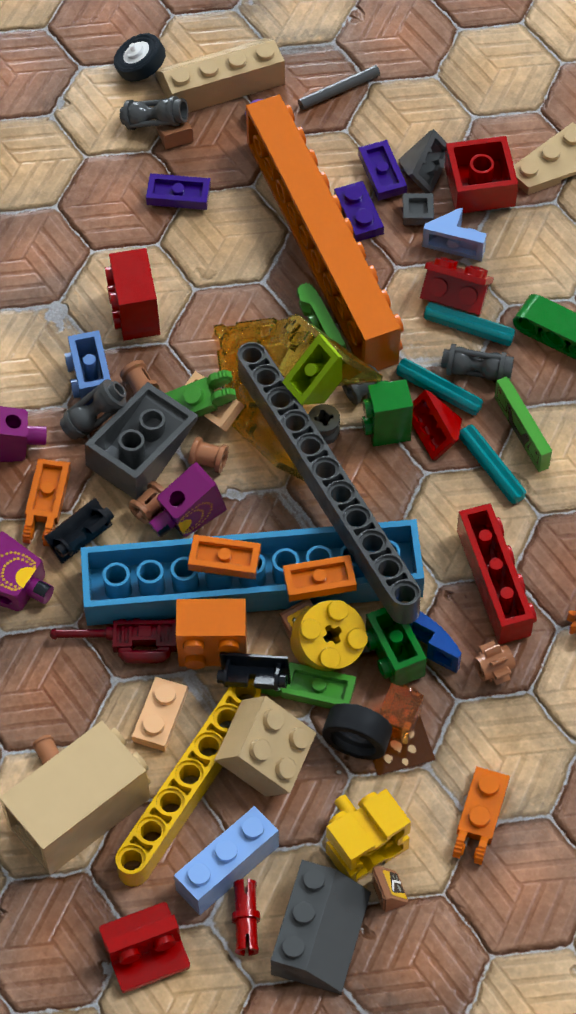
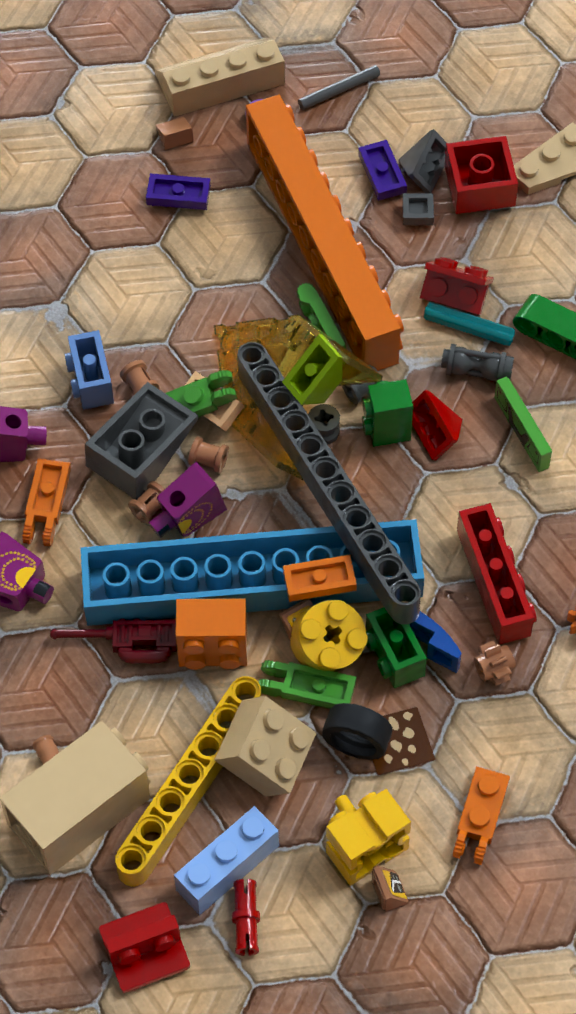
black hinge [44,498,114,564] -> none
dark grey piece [60,379,127,440] -> none
red brick [105,248,160,341] -> none
black wheel [114,33,166,82] -> none
dark grey piece [120,96,188,130] -> none
light nougat plate [132,676,188,752] -> none
orange plate [188,534,261,580] -> none
black hinge [217,652,291,691] -> none
dark grey slope [270,860,371,994] -> none
dark purple plate [334,181,384,242] -> none
clear orange brick [379,683,424,744] -> none
teal axle [396,358,483,416] -> none
light blue slope [422,208,487,261] -> none
teal axle [459,424,526,504] -> none

